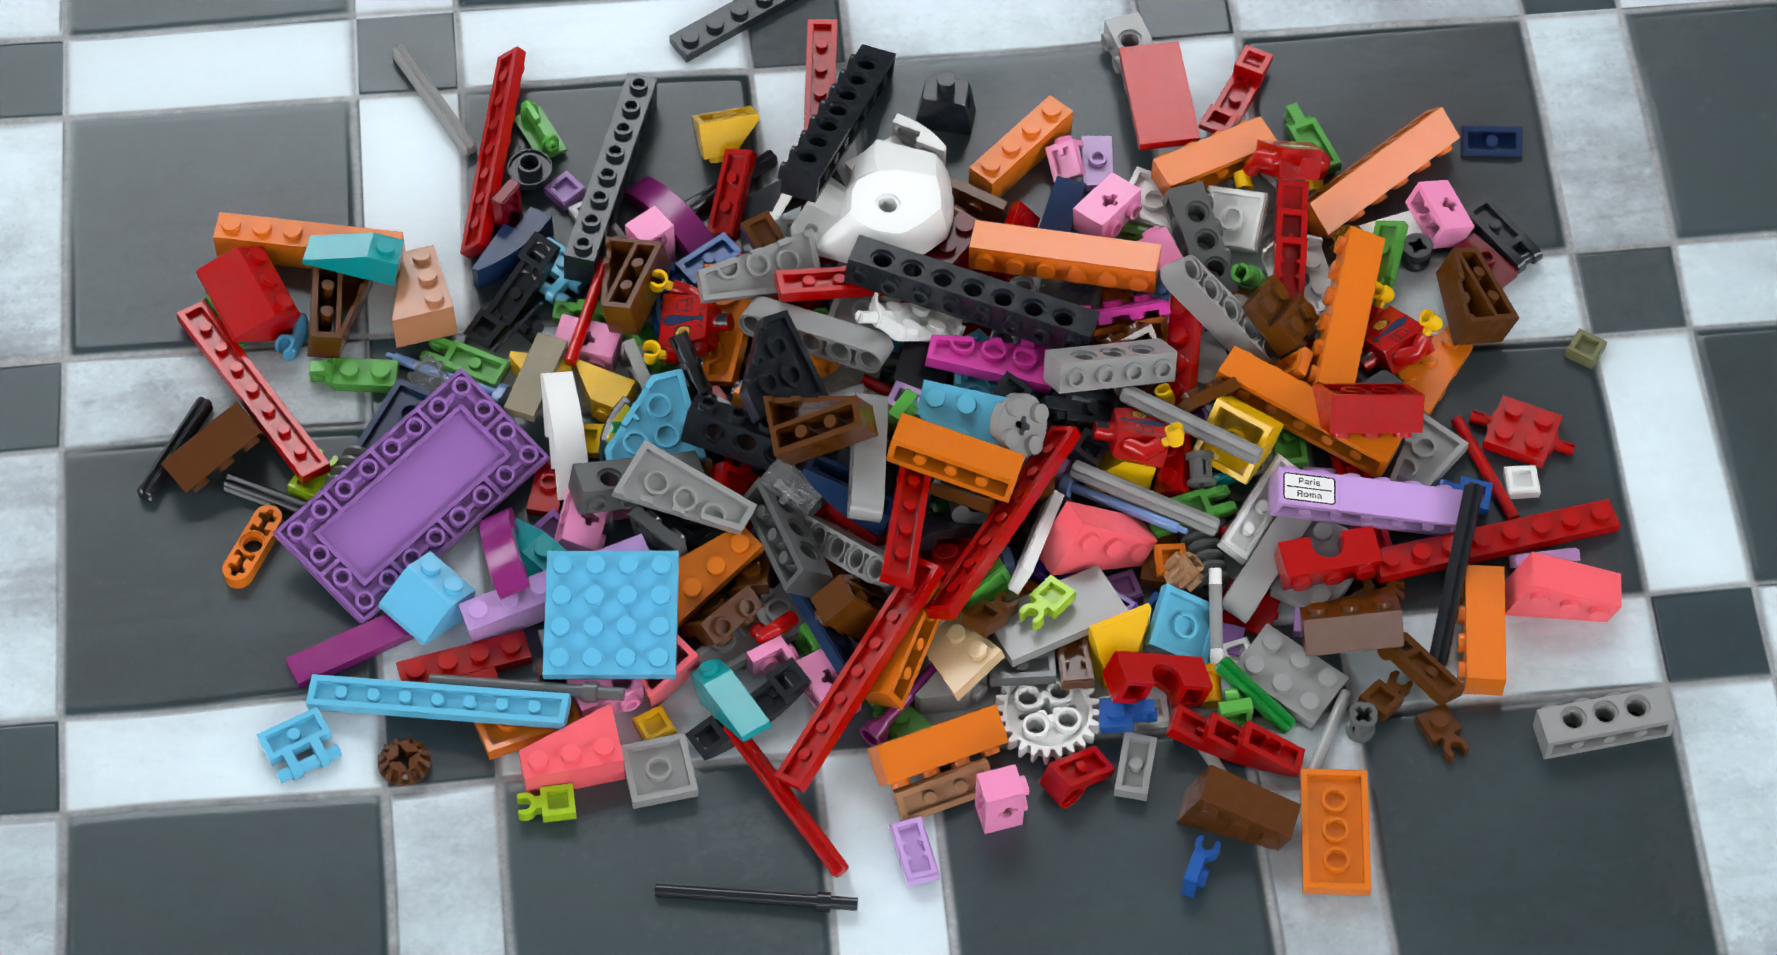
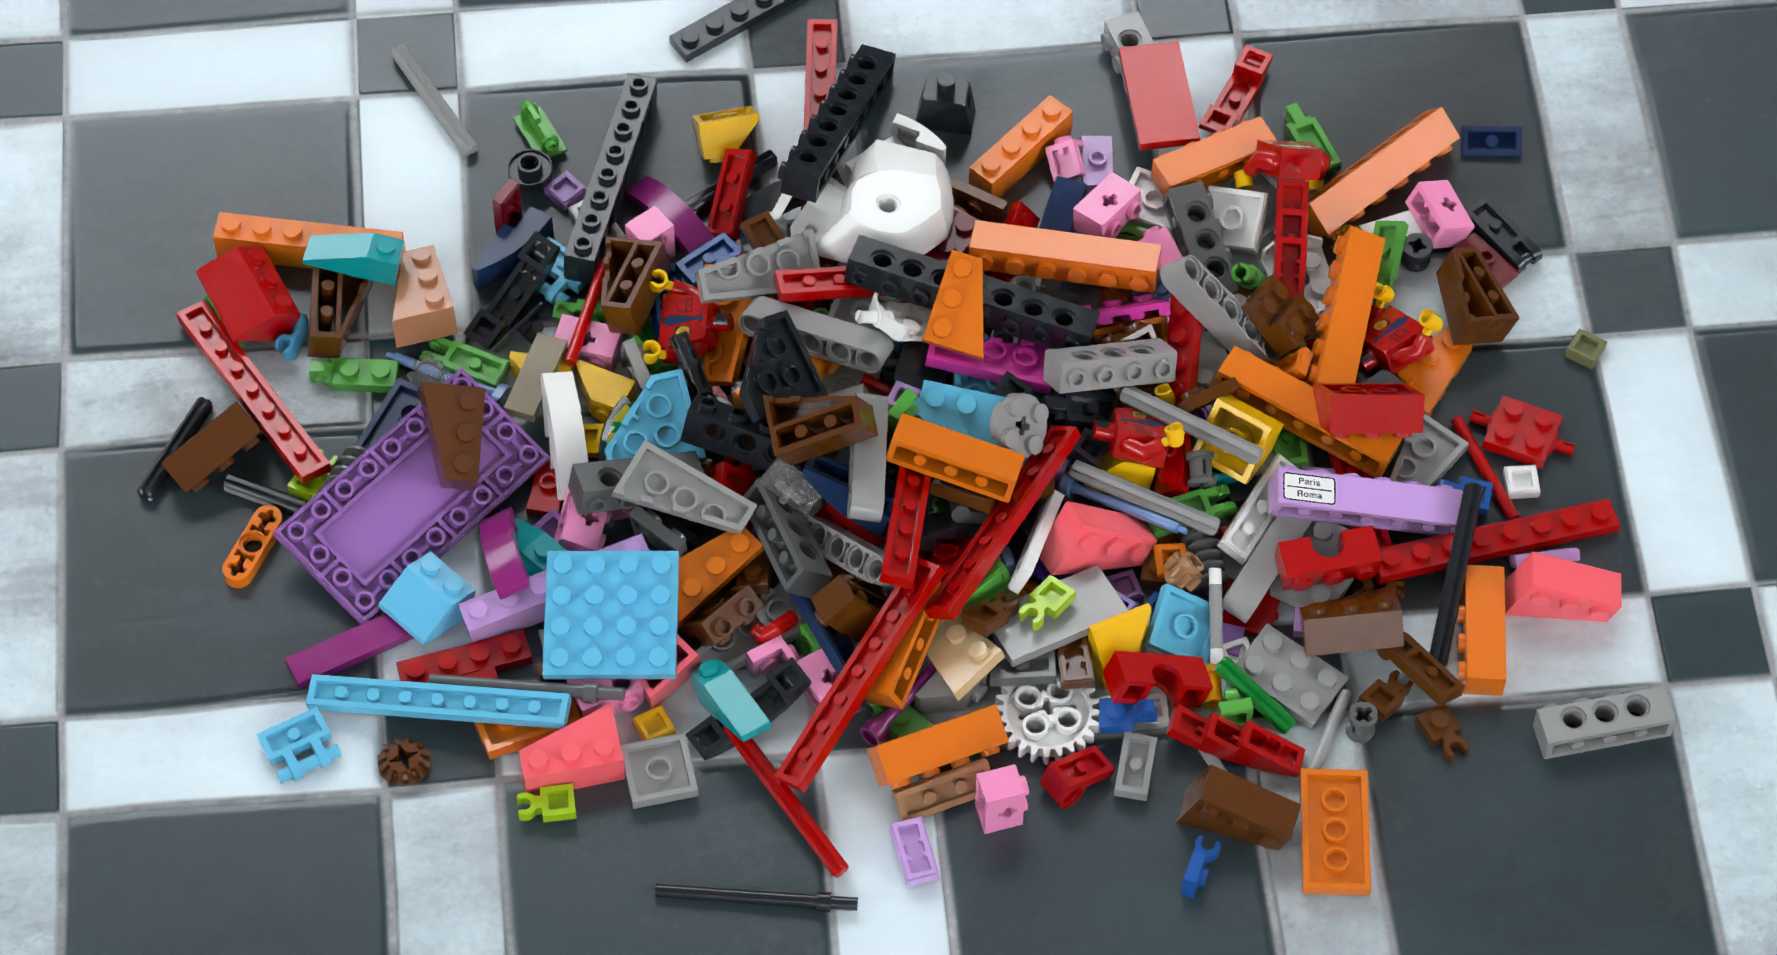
red plate [460,46,526,259] -> none
none -> reddish brown wedge [417,381,486,491]
none -> orange wing [922,250,984,361]

